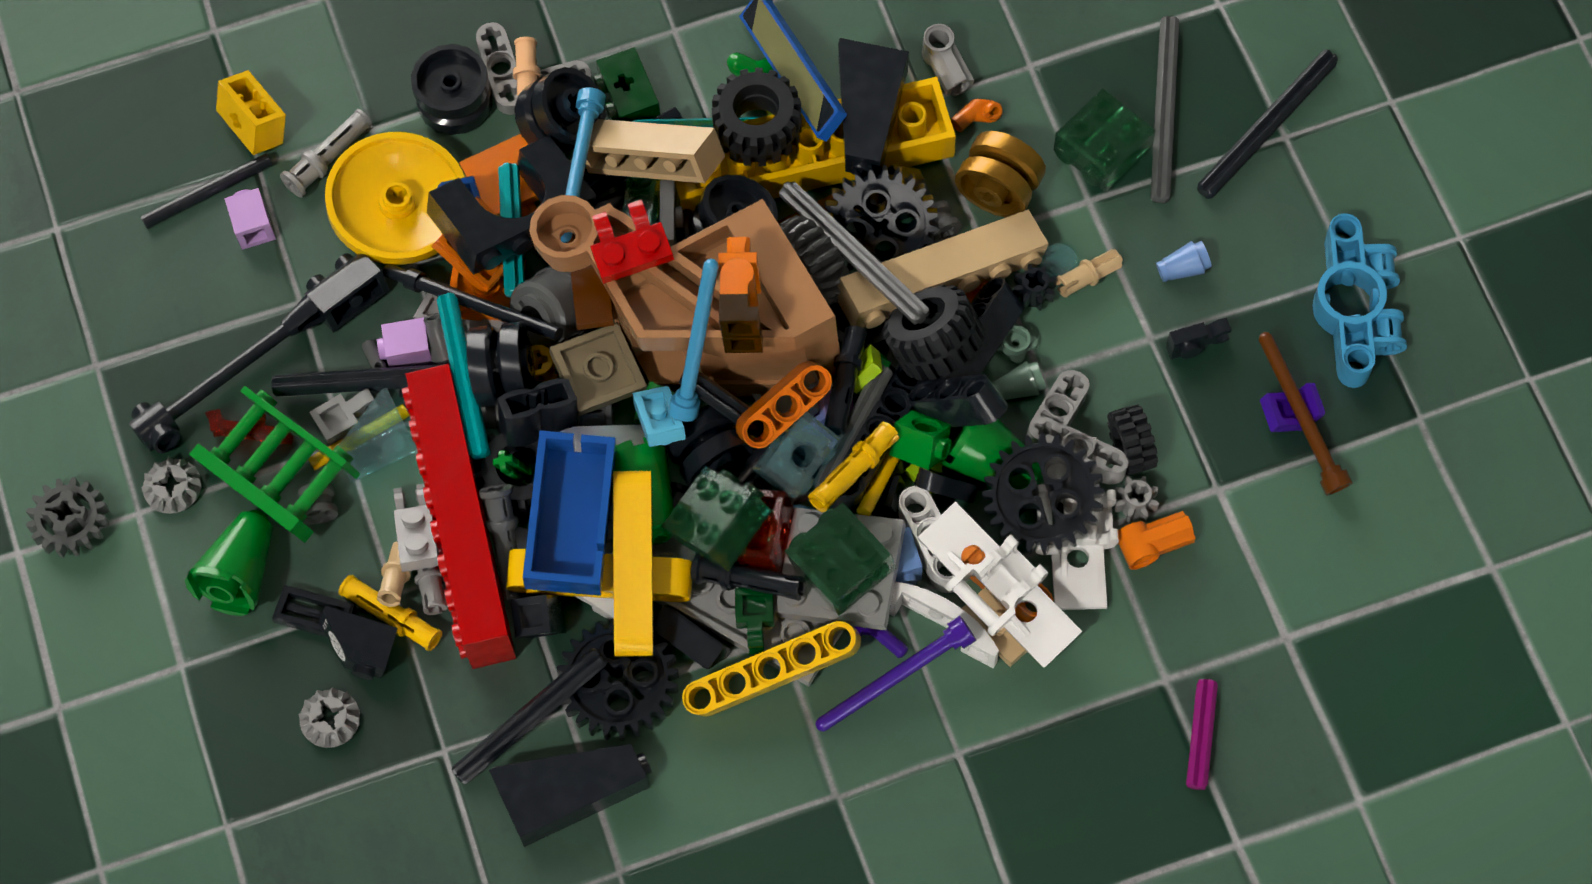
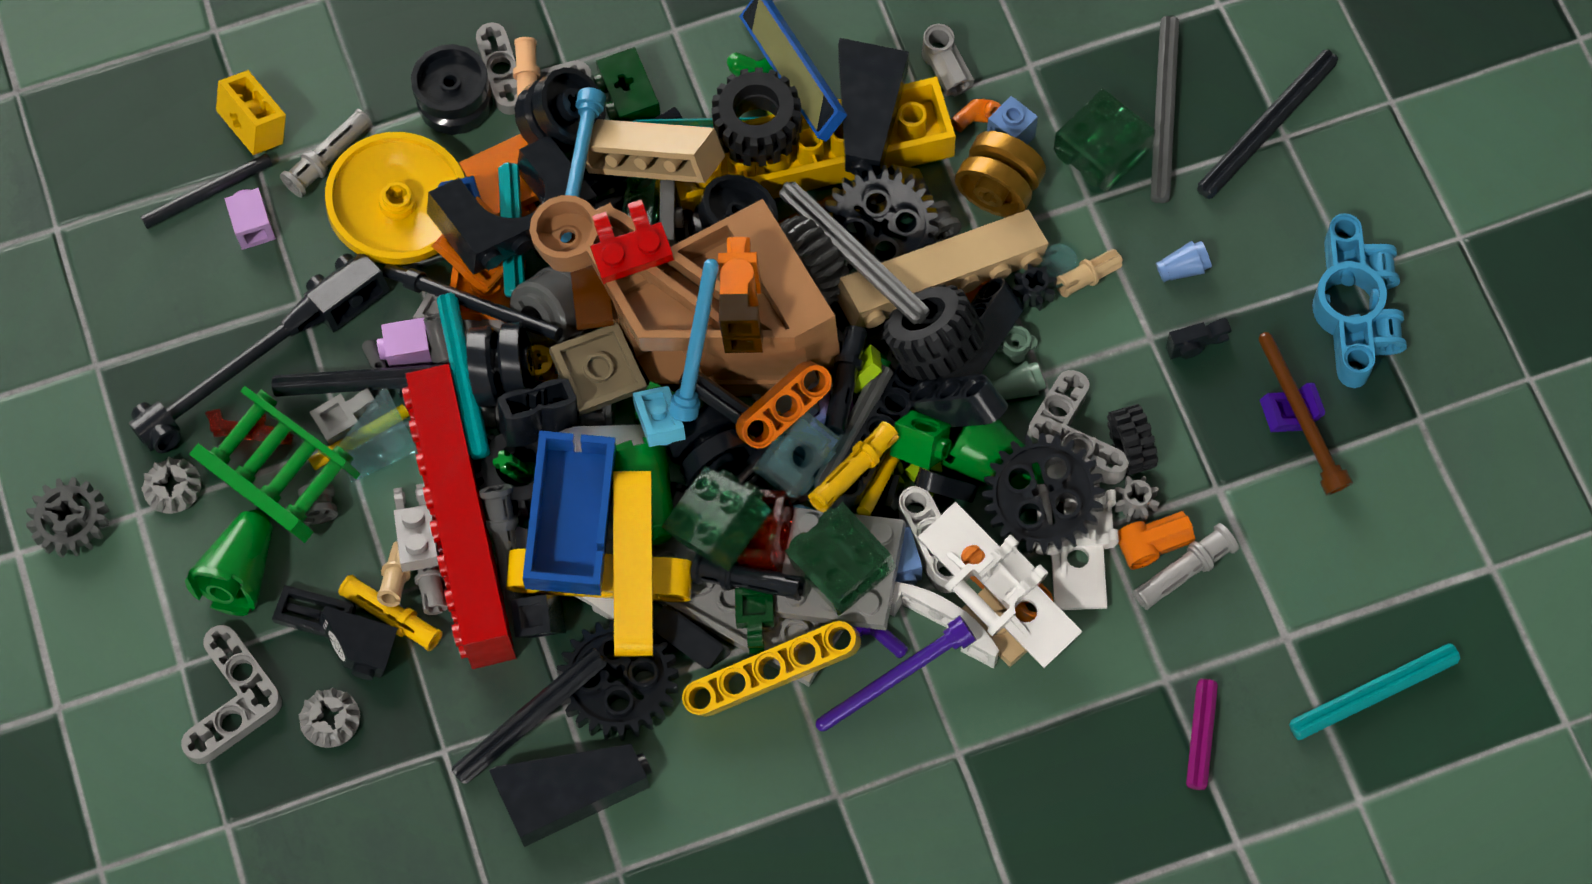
none -> light grey beam [181,625,282,764]
none -> medium blue brick [987,96,1038,145]
none -> light grey pin [1133,523,1239,610]
none -> teal axle [1289,643,1461,740]

